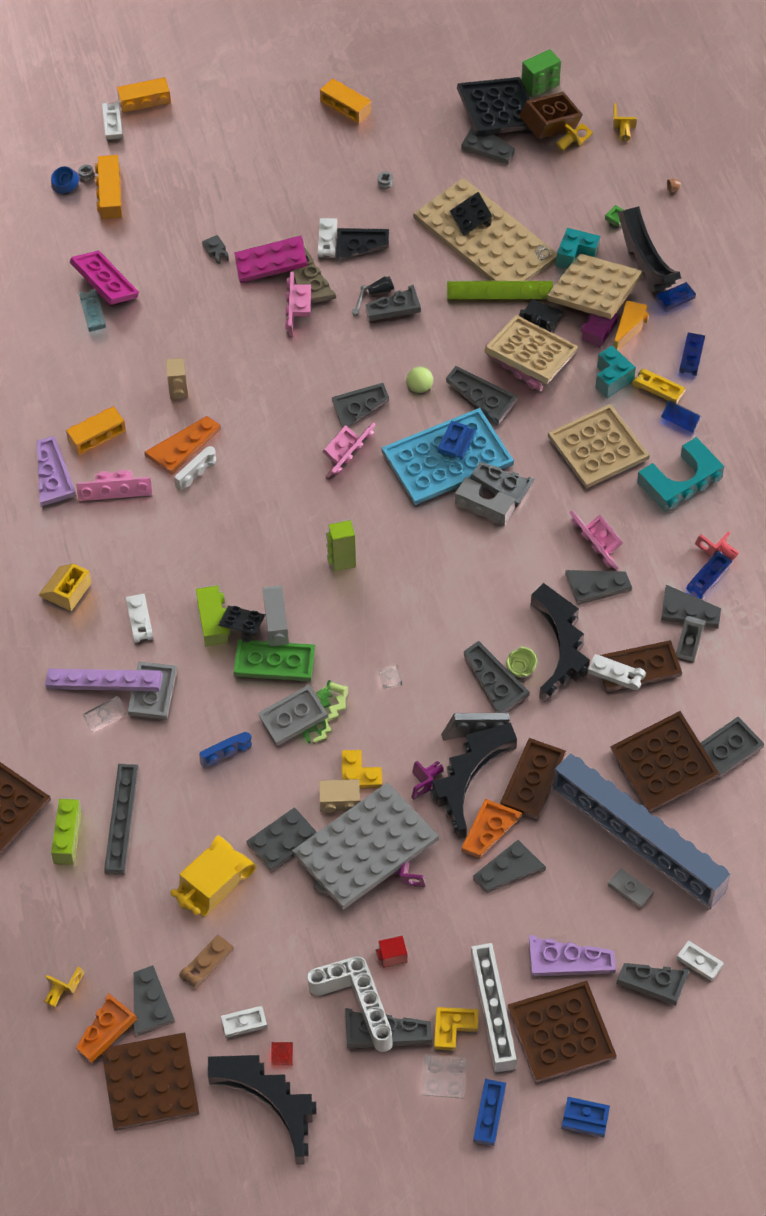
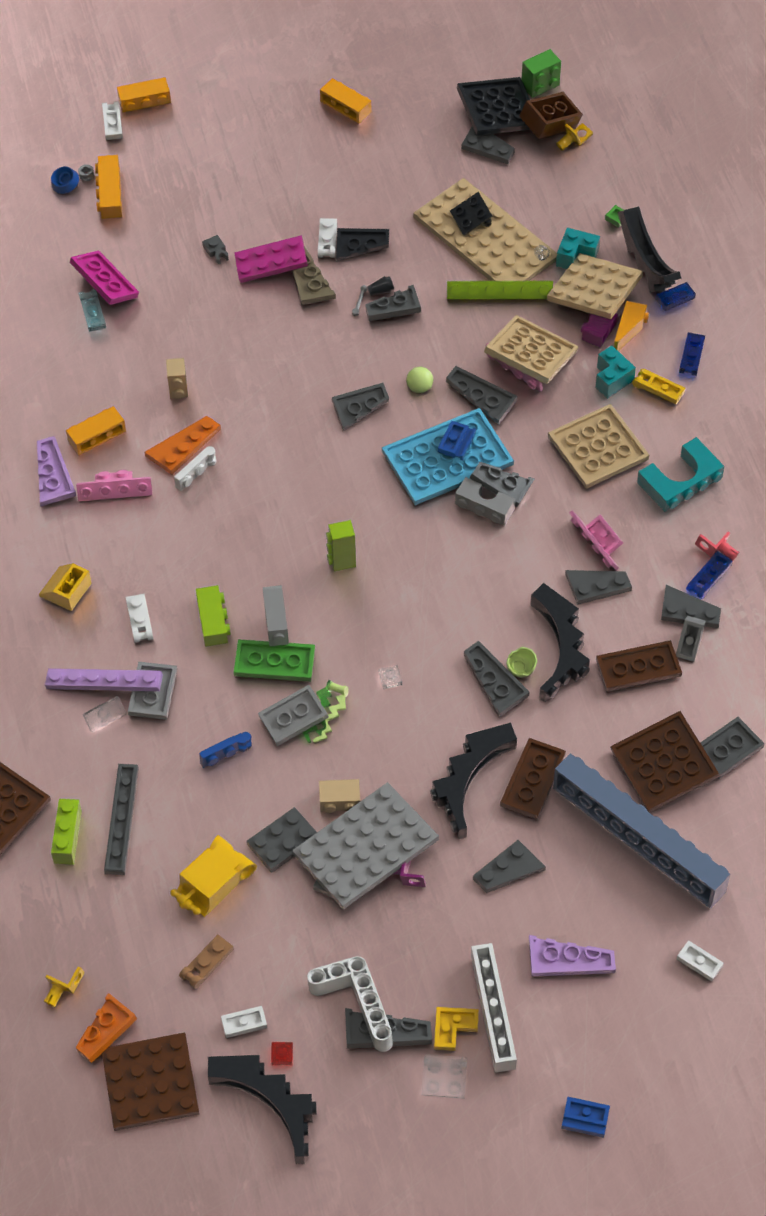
dark grey wing [133,965,175,1037] -> none
black hinge [219,605,265,643] -> none
bright pink bracket [285,272,311,336] -> none
bright pink bracket [322,422,376,478] -> none
yellow plate [342,750,382,789] -> none
red brick [375,936,408,968] -> none
light grey bush [378,172,393,189] -> none
magenta bracket [411,761,444,800] -> none
dark grey wing [441,713,510,741] -> none
orange wing [461,799,522,859] -> none
blue plate [473,1079,506,1146] -> none
reddish brown plate [507,981,617,1083] -> none
black hinge [519,299,564,332] -> none
white plate [588,654,646,690] -> none
light grey plate [608,868,654,909] -> none
yellow bracket [613,103,637,141] -> none
dark grey wing [616,963,690,1006] -> none
clear blue plate [661,400,702,433] -> none
nougat hinge [667,179,681,193] -> none

